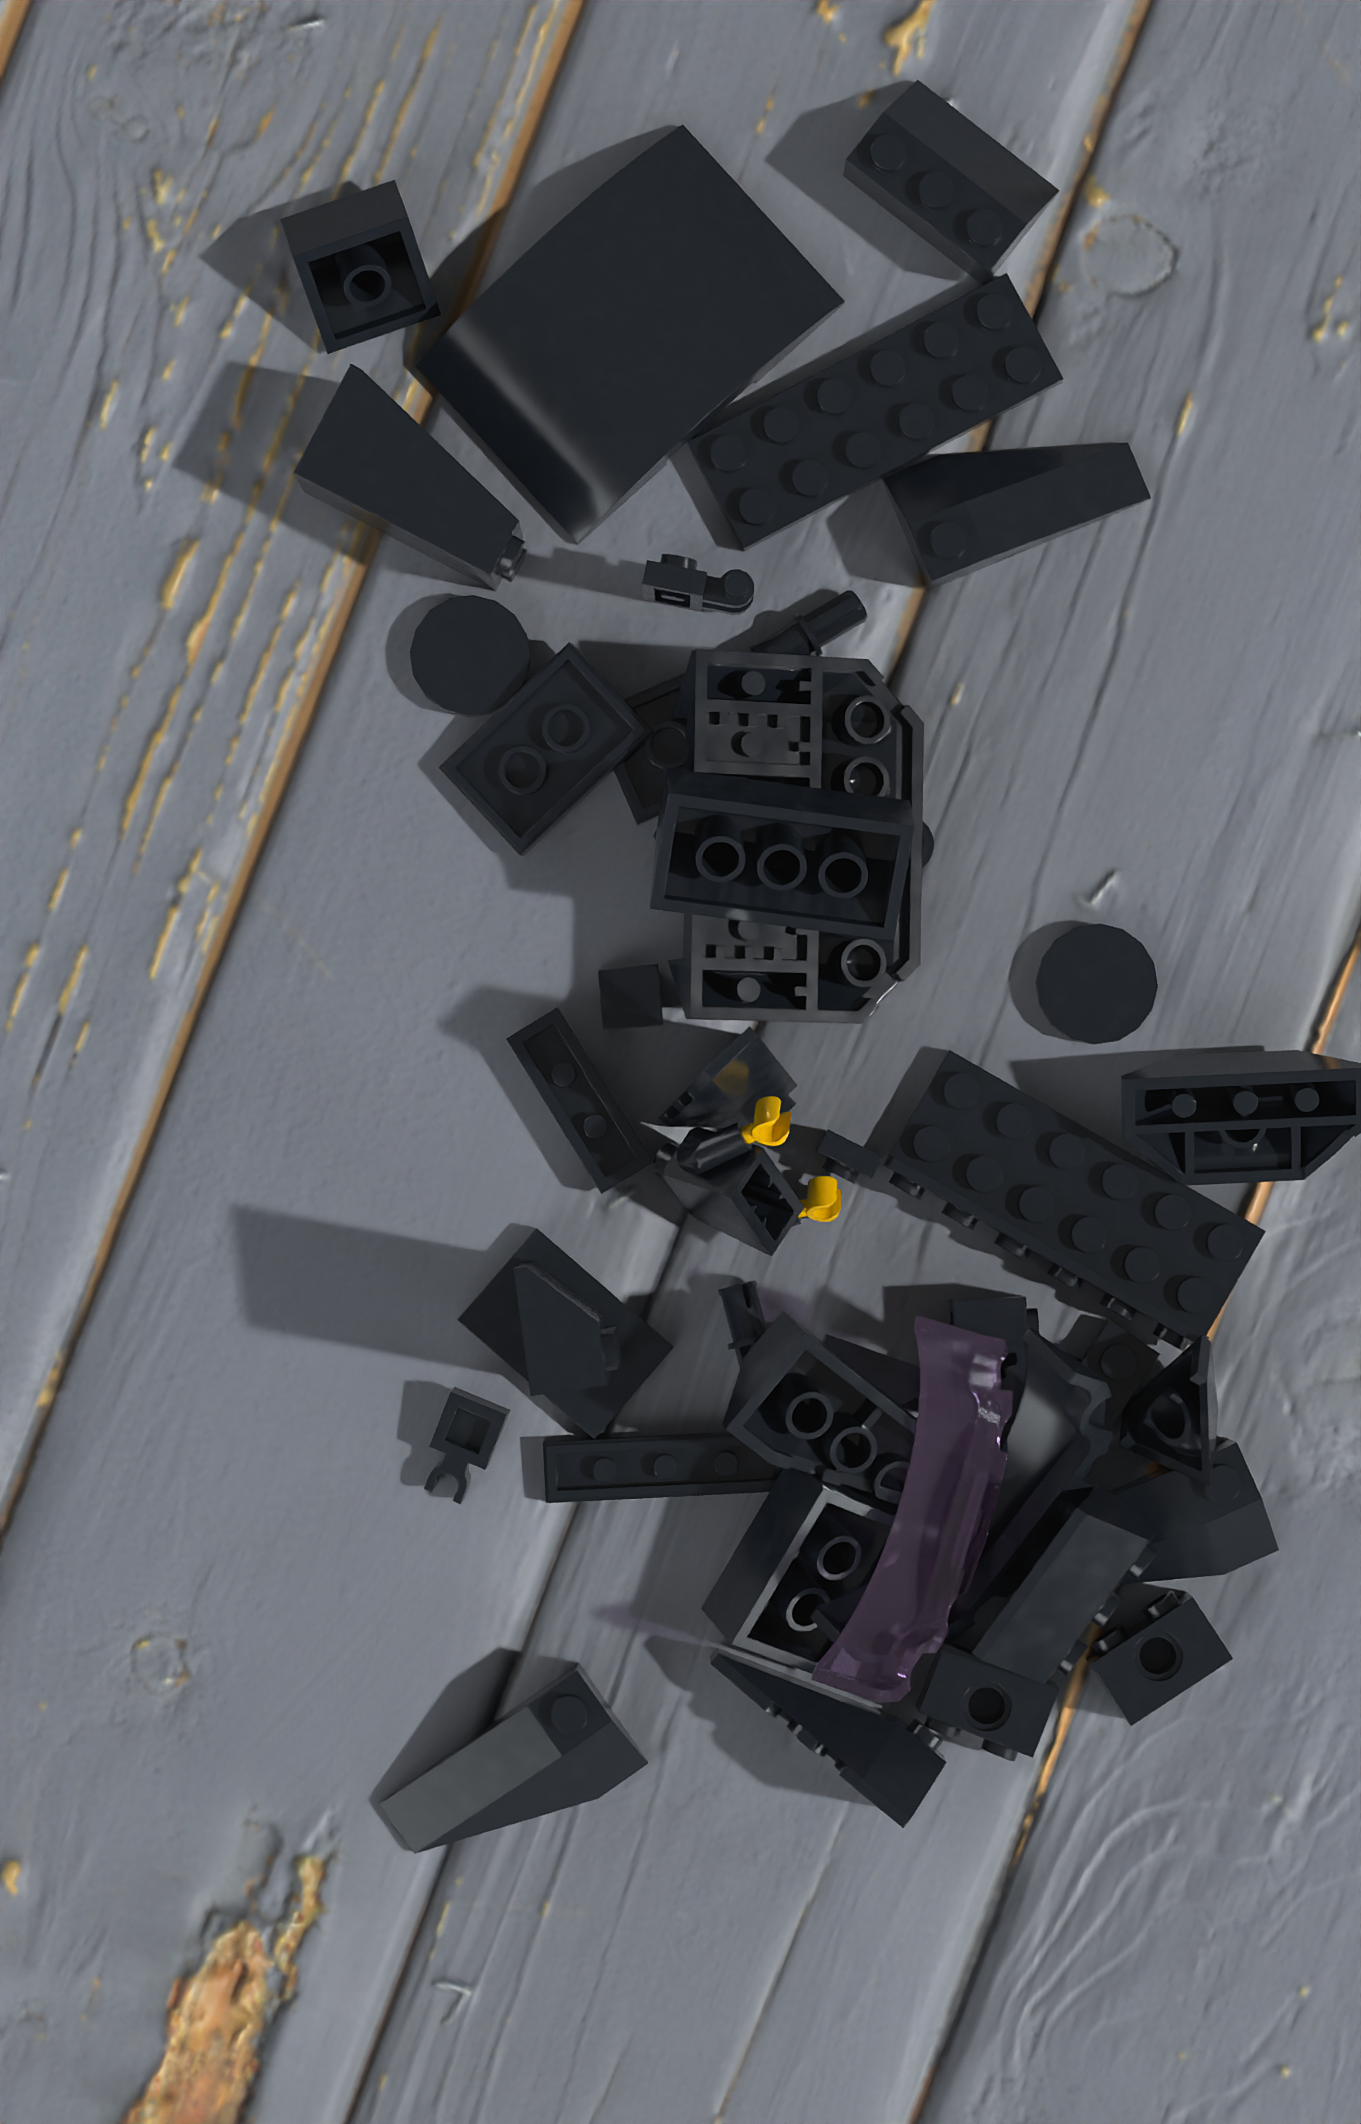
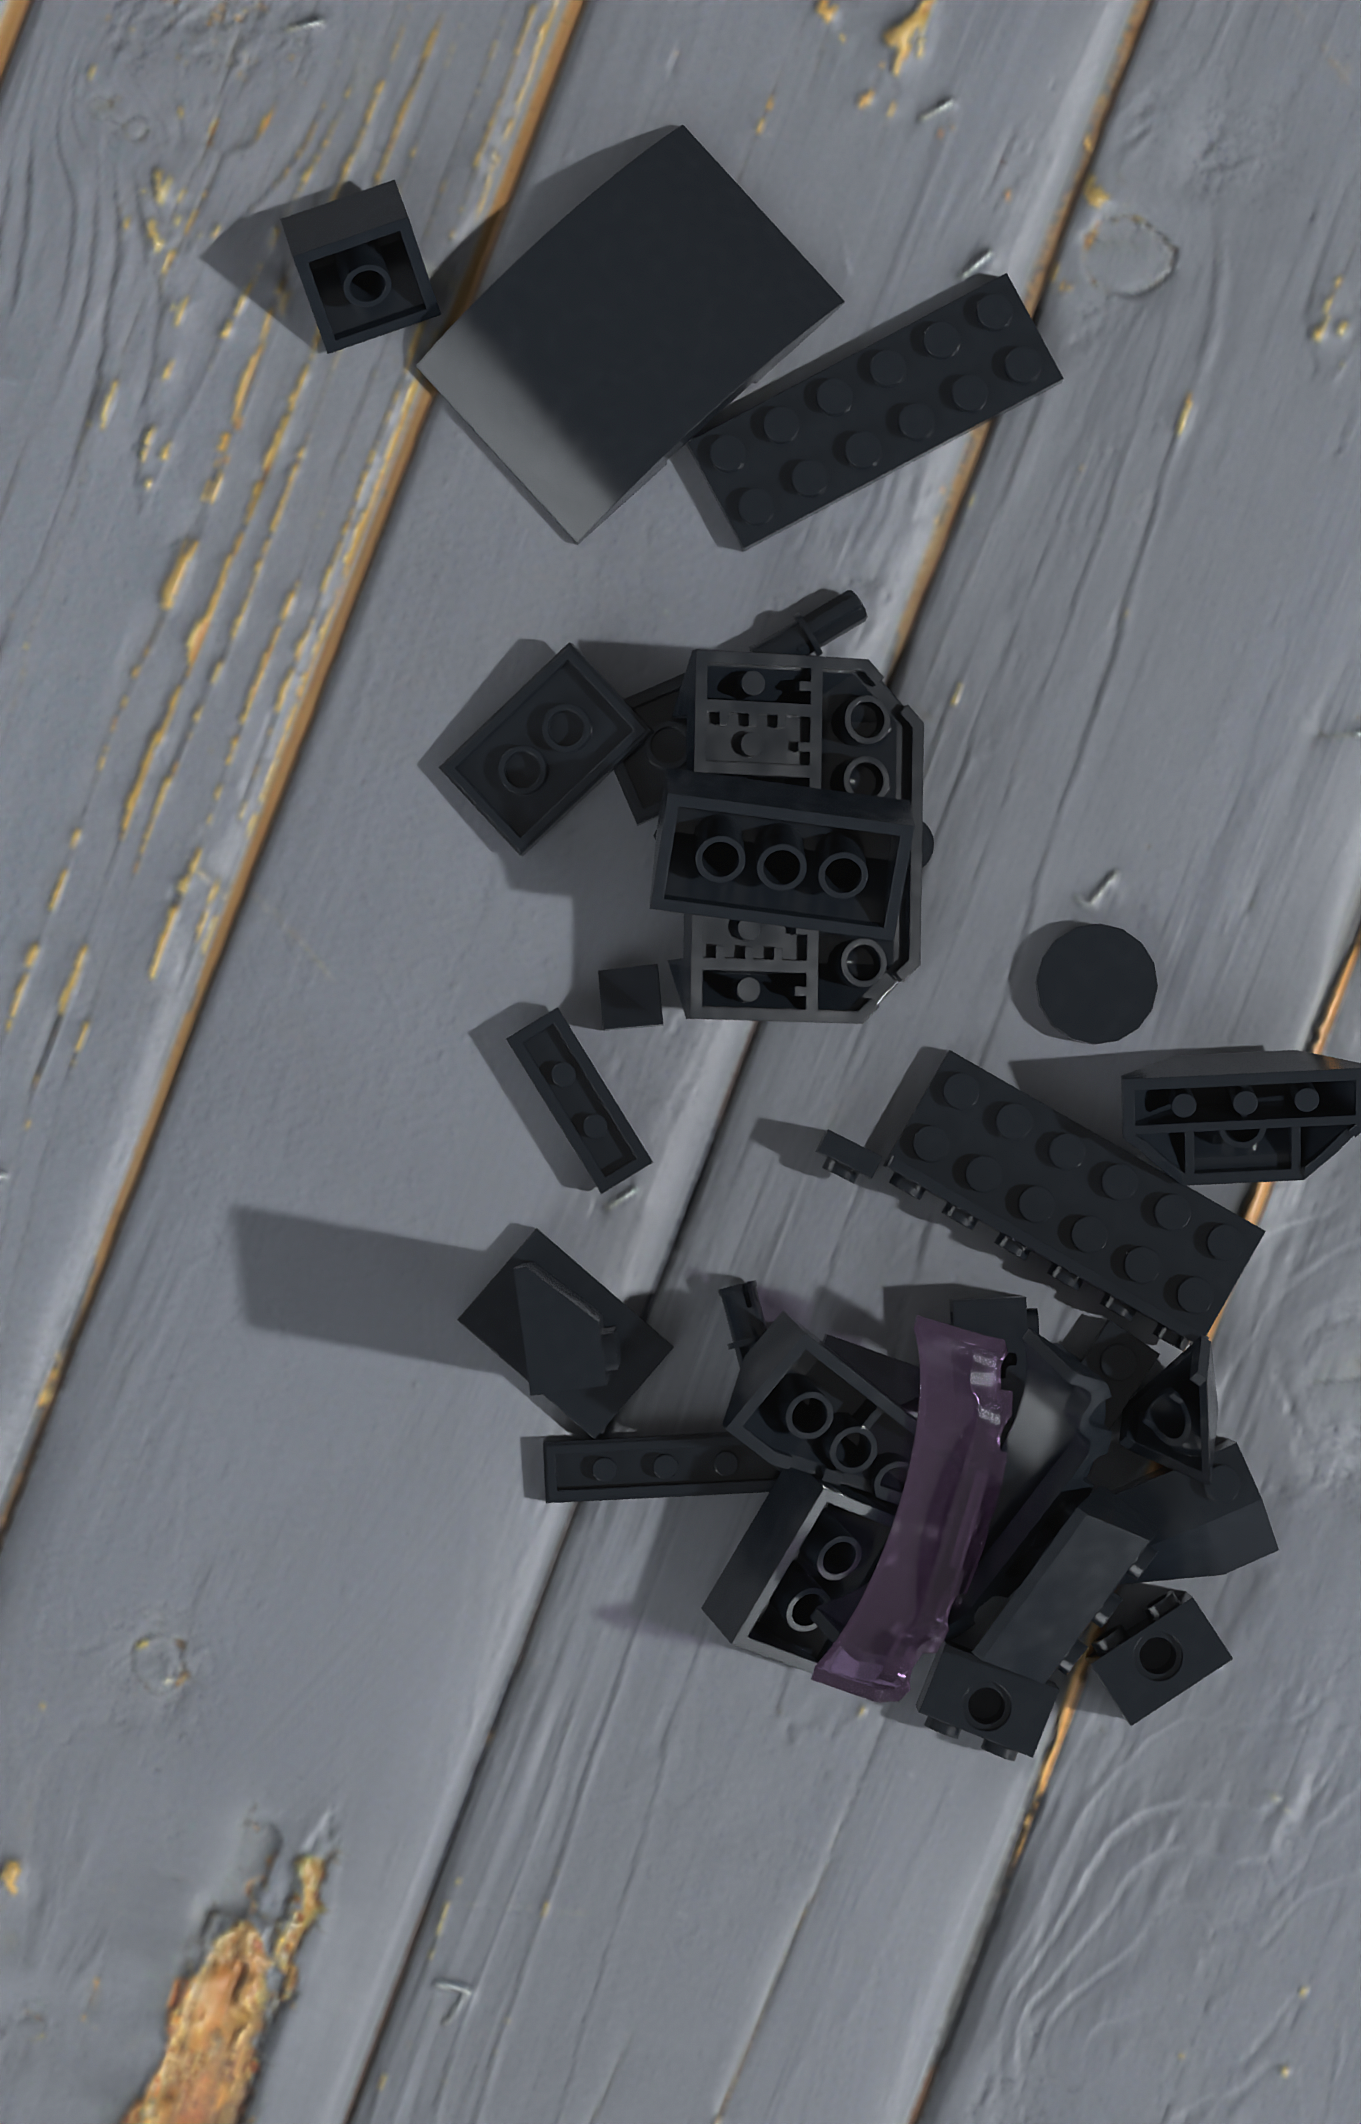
black slope [294,364,528,591] -> none
black wedge [380,1663,648,1854] -> none
black tile [410,595,531,718] -> none
black plate [424,1387,510,1504] -> none
black plate [642,554,754,615] -> none
black torso [653,1096,842,1256] -> none
black wedge [659,1026,798,1128] -> none
black wedge [710,1648,947,1828] -> none
black slope [843,80,1060,285] -> none
black wedge [882,443,1151,591] -> none

